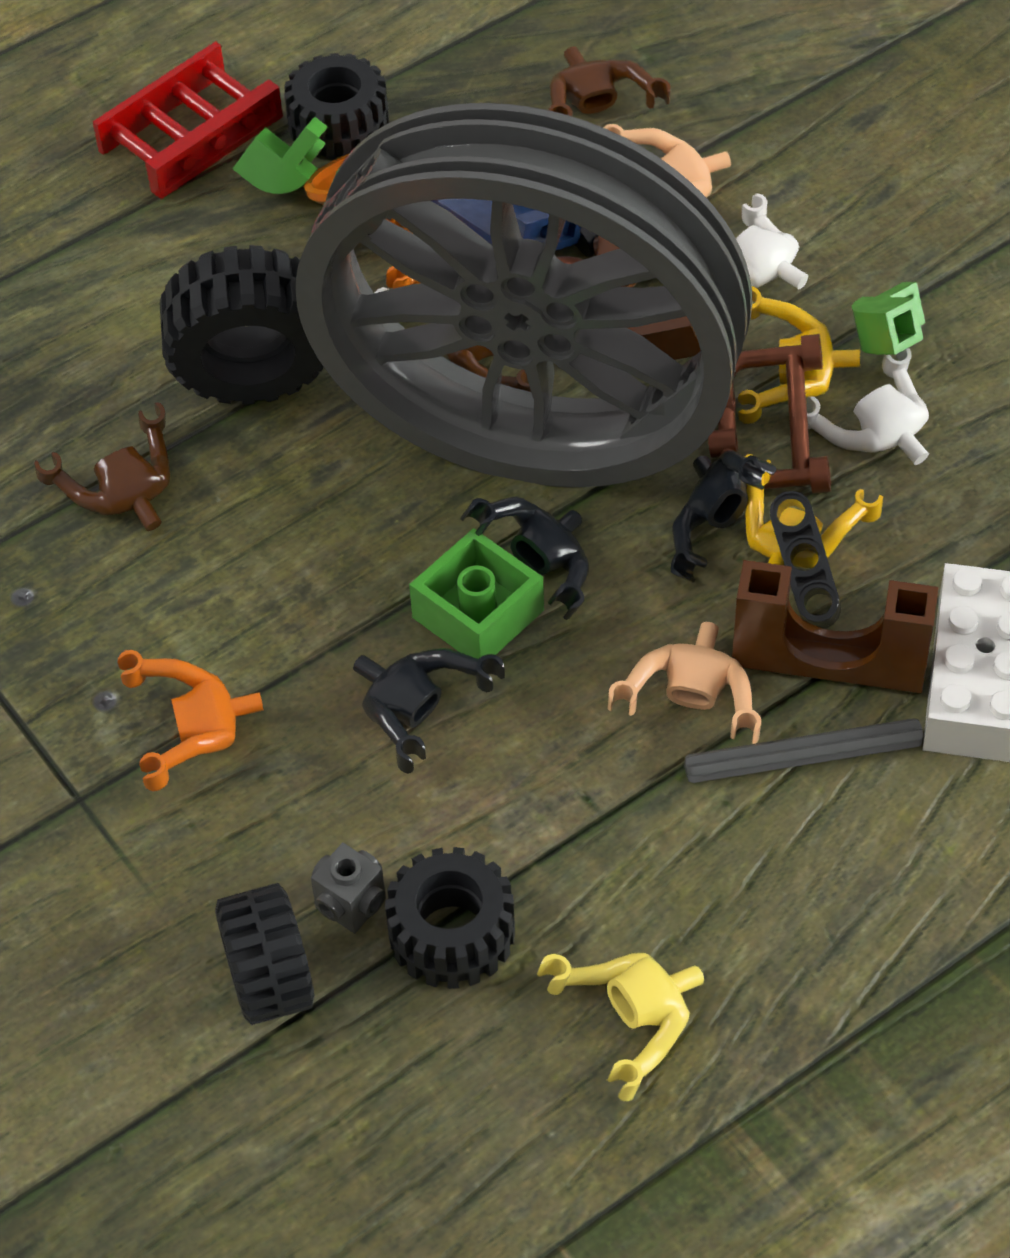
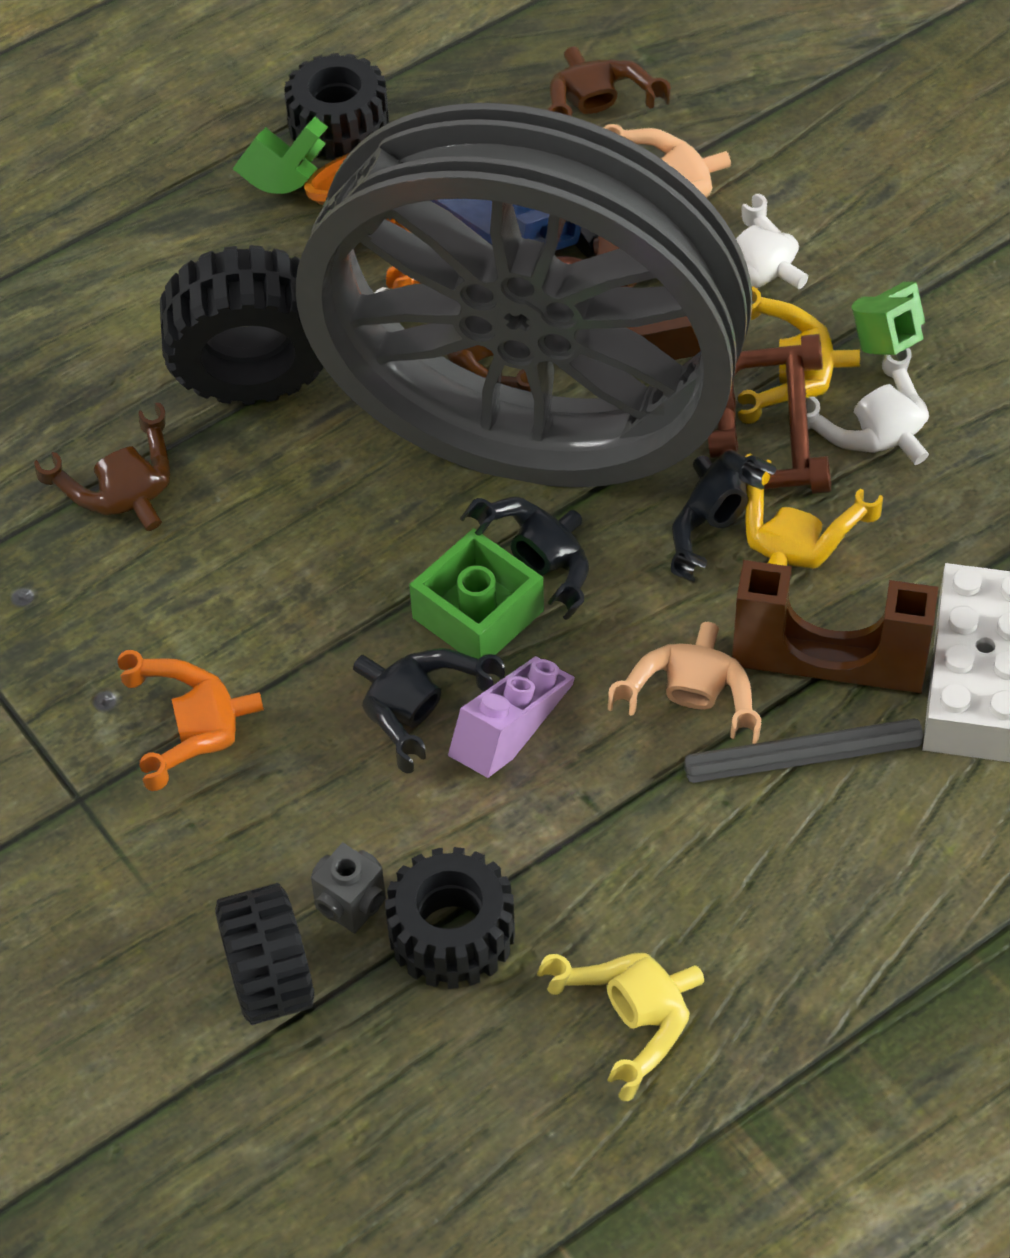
red fence [93,41,283,199] -> none
black beam [770,491,841,629] -> none
none -> lavender slope [448,656,575,778]

